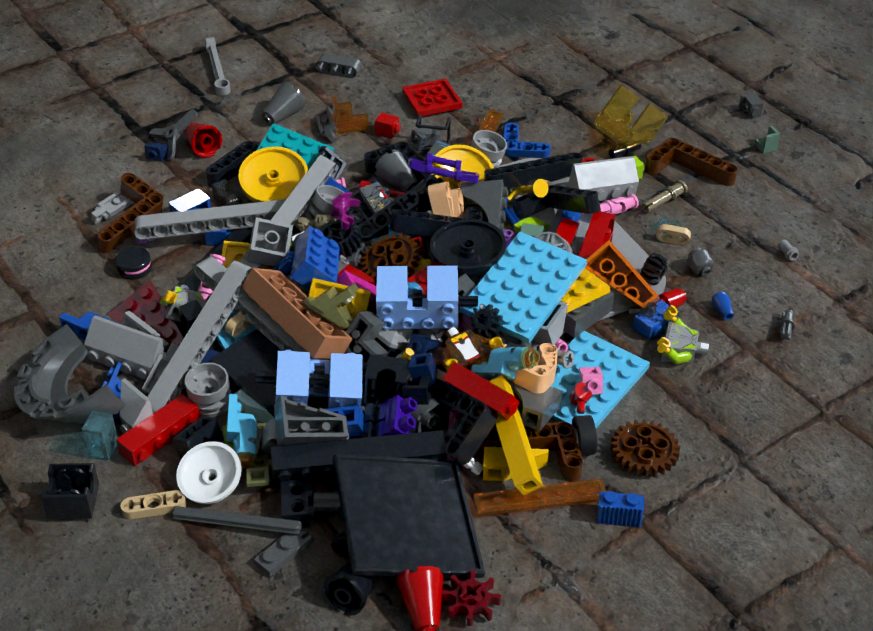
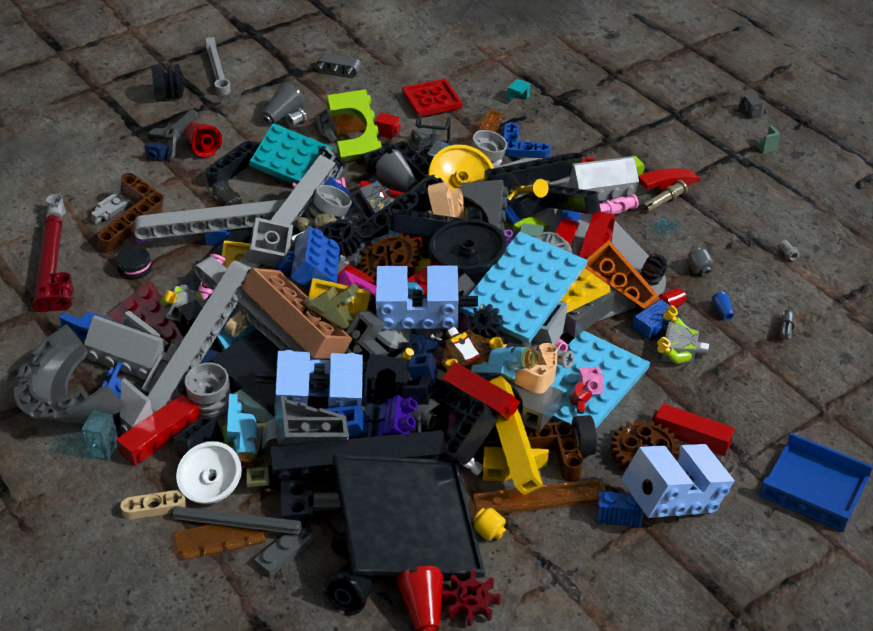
black piece [41,463,99,519] -> none
brick [169,188,211,212] -> none
yellow dish [239,147,308,203] -> none
magenta piece [330,192,360,230] -> none
dark purple bar [408,153,479,183] -> none
clear yellow windscreen [594,84,668,147] -> none
black pin [609,139,641,159] -> none
clear smoke hand [629,302,657,318] -> none
reddish brown beam [645,138,738,186] -> none
tan beam [656,224,691,246] -> none
none -> dark red piece [33,194,74,312]
none -> black wheel [152,64,185,99]
none -> clear orange windscreen [175,514,269,560]
none -> light grey bush [285,108,307,128]
none -> lime arch [326,89,382,162]
none -> yellow head [472,508,506,541]
none -> teal panel [507,79,531,101]
none -> light blue piece [621,444,735,518]
none -> red slope [638,168,700,190]
none -> red brick [652,403,735,456]
none -> blue panel [759,433,873,533]

